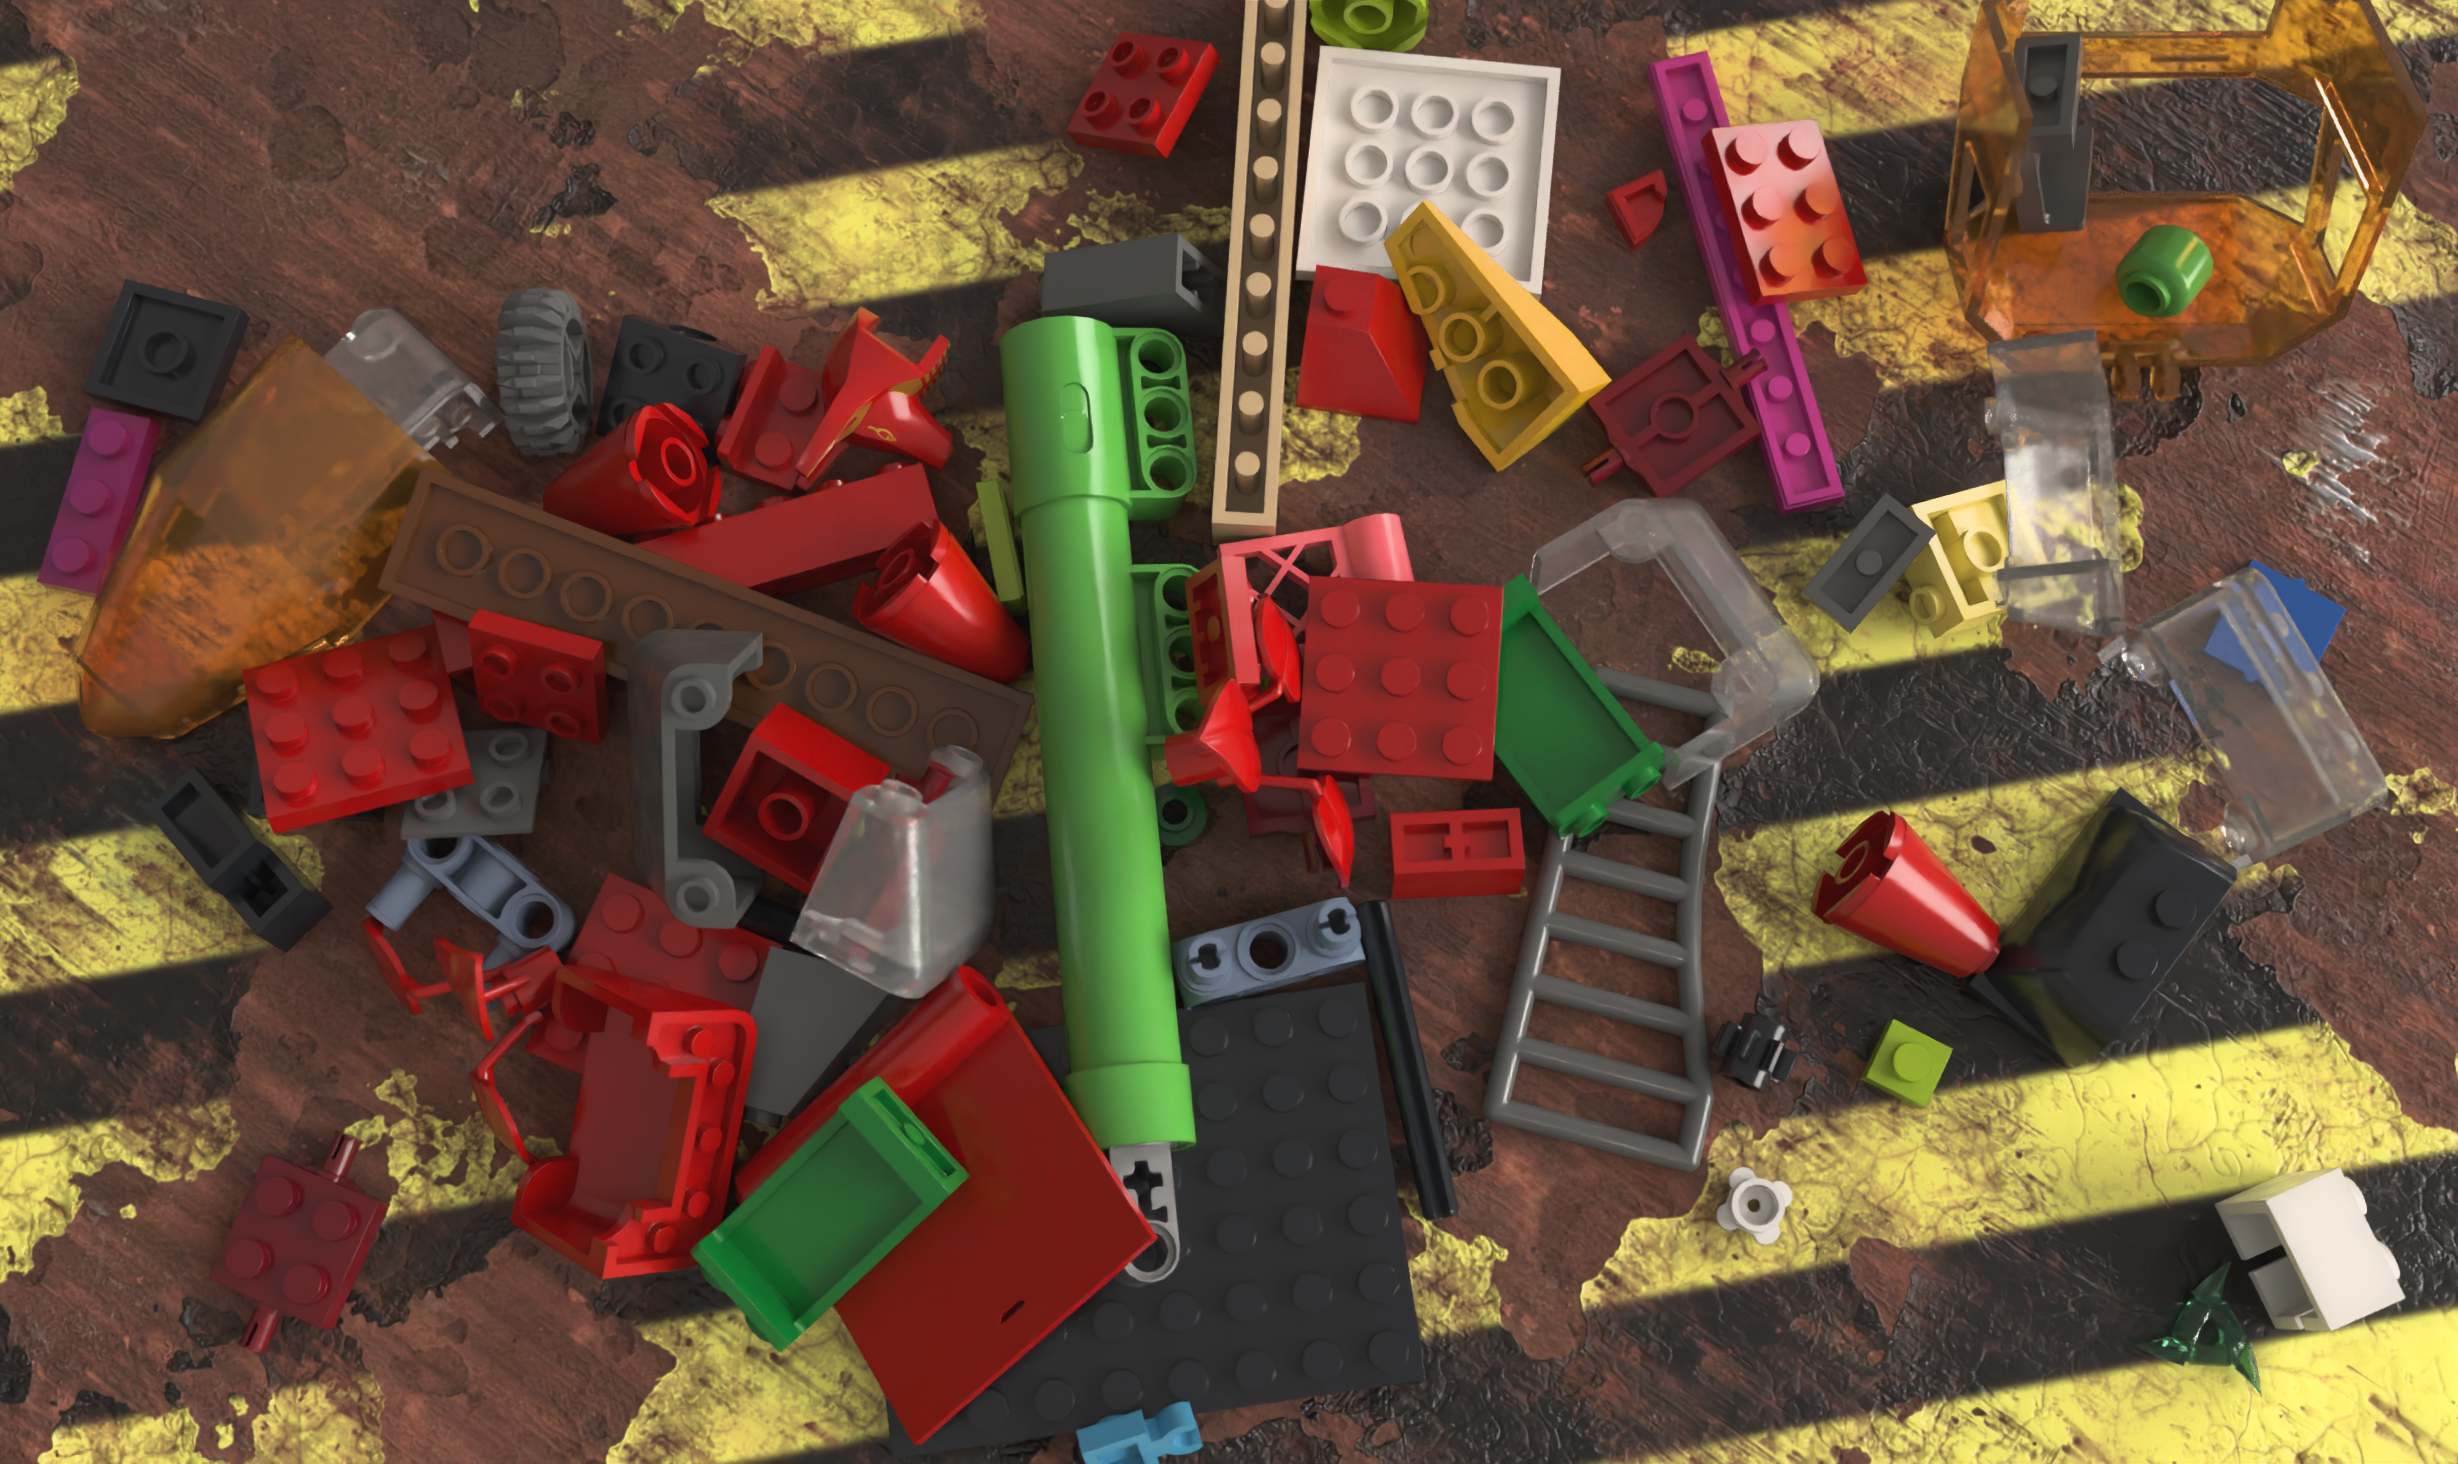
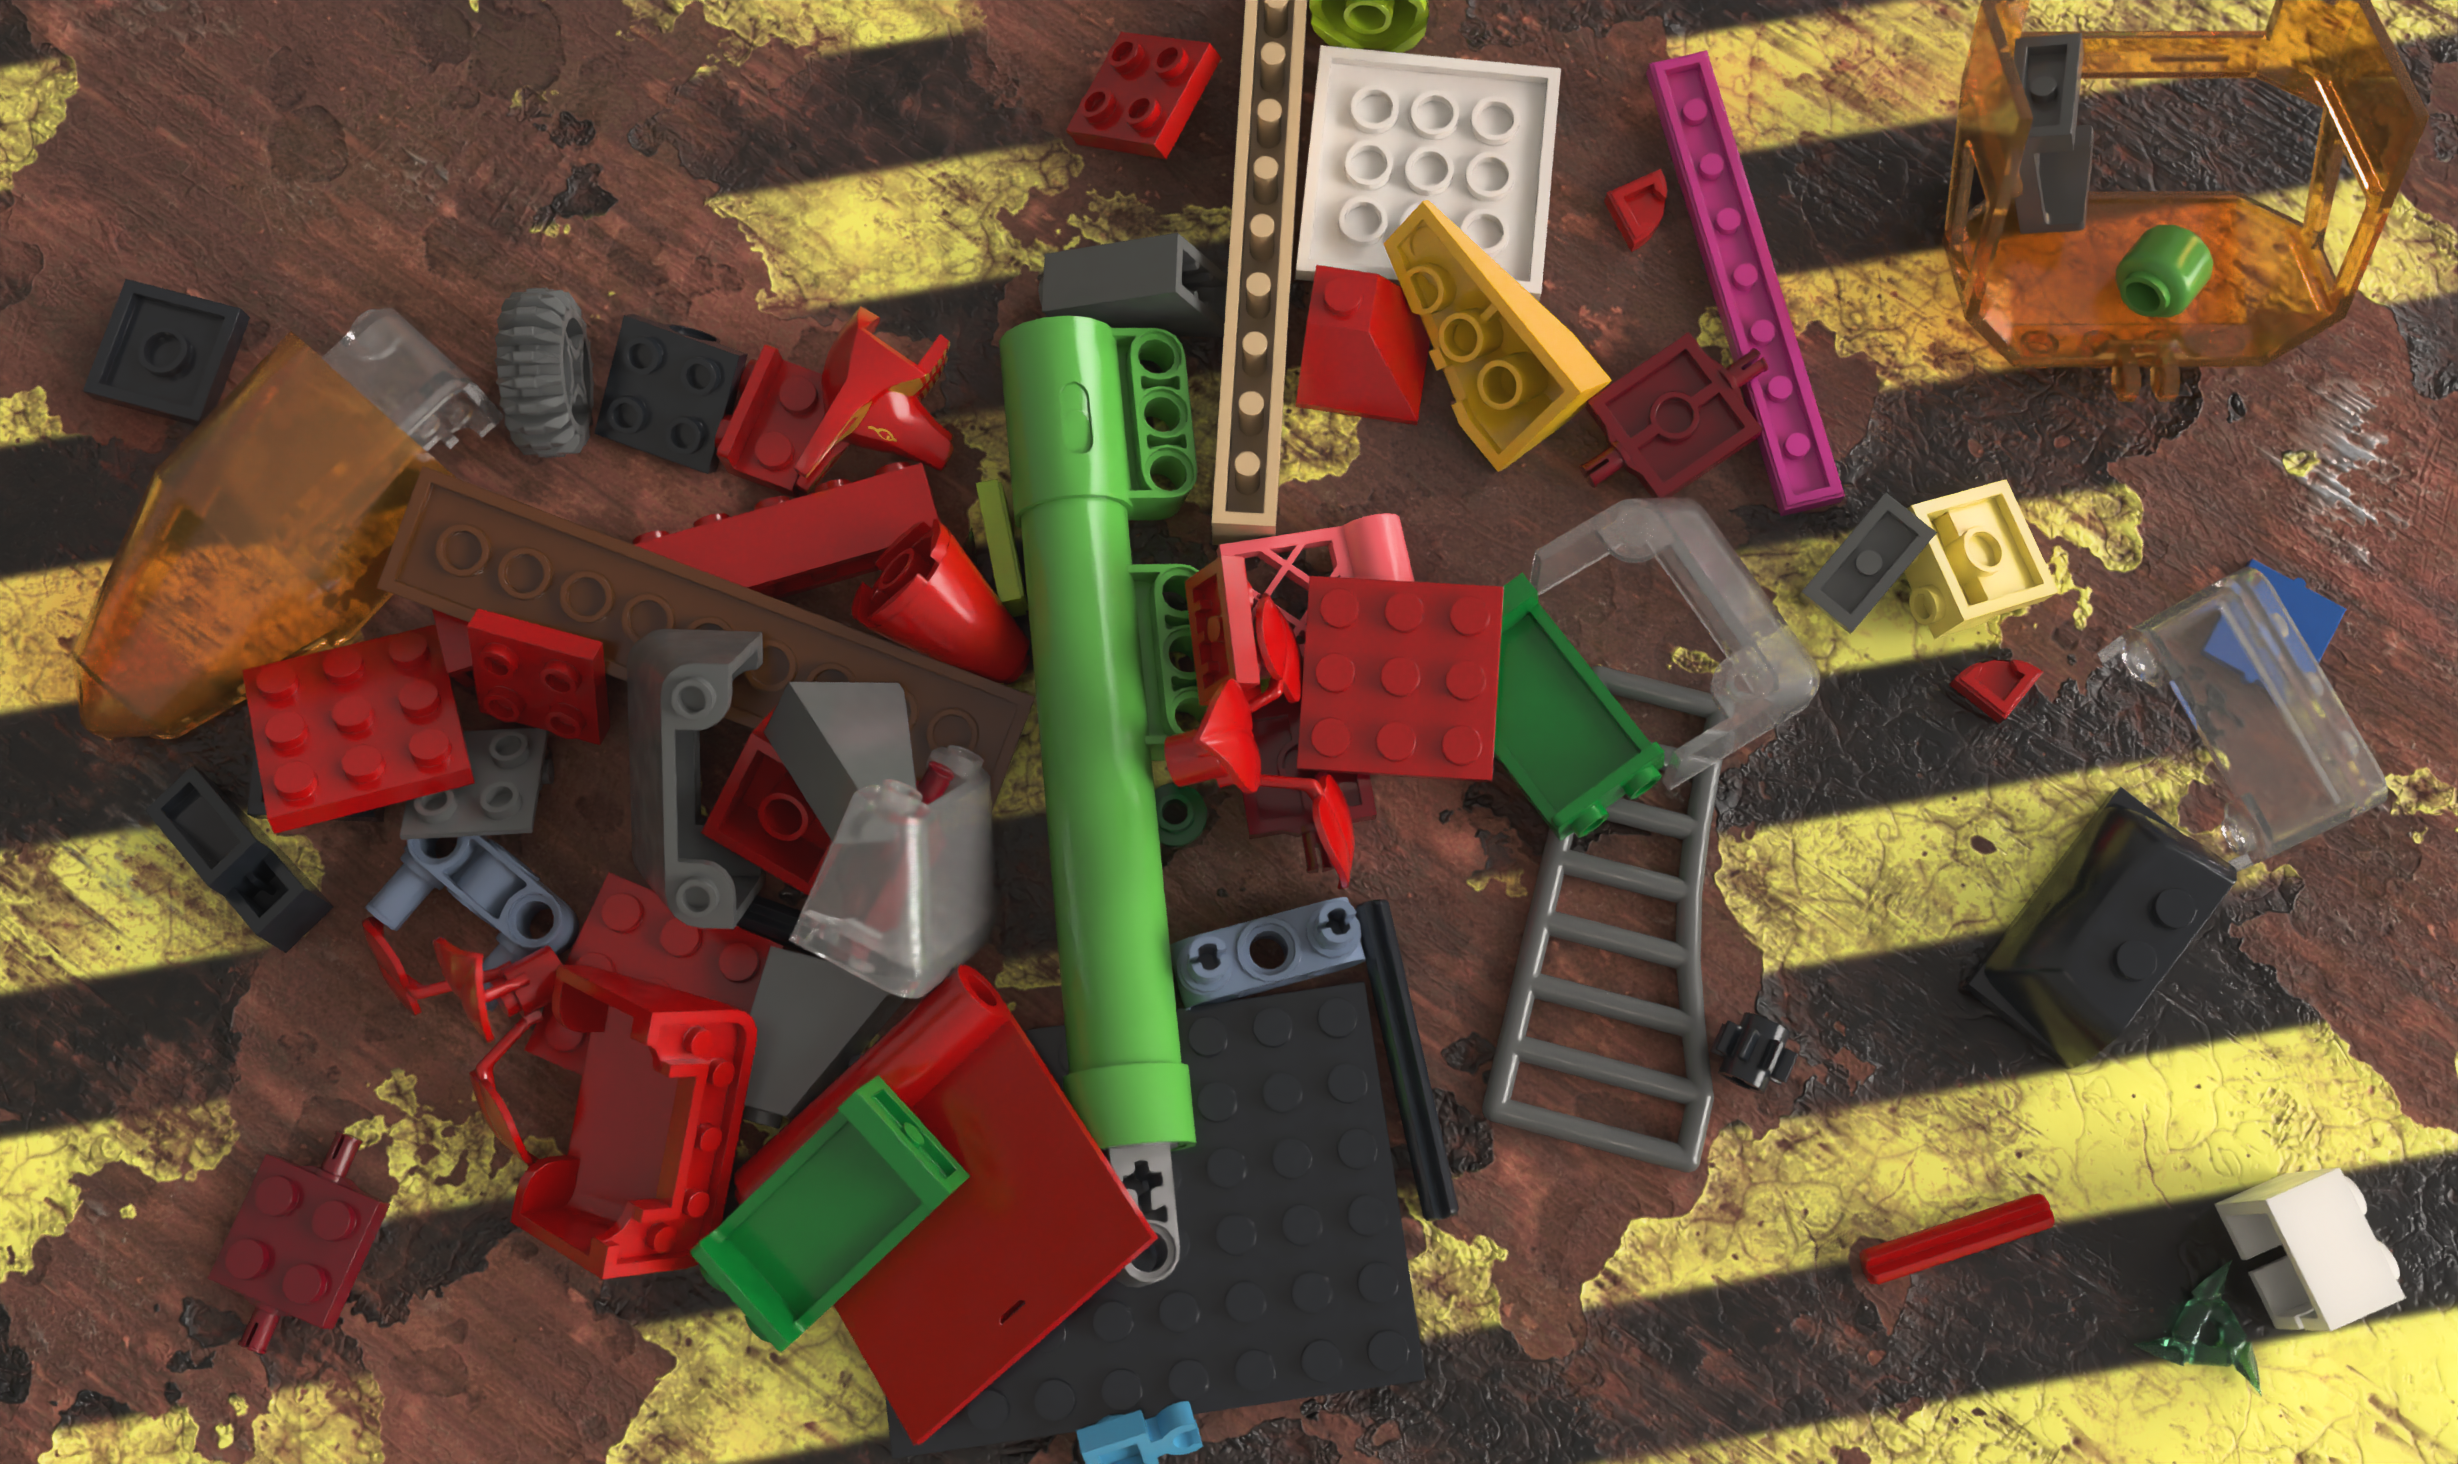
magenta plate [37,407,161,600] -> none
red cone [542,402,721,536] -> none
red hinge [1388,808,1525,900] -> none
plate [1700,119,1868,307] -> none
white plate [1716,1167,1792,1244] -> none
red cone [1811,810,2001,978] -> none
lime plate [1860,1019,1953,1109] -> none
clear windscreen [1985,329,2126,637] -> none
none -> dark grey slope [764,682,917,843]
none -> red axle [1859,1193,2055,1284]
none -> red tile [1949,660,2043,724]

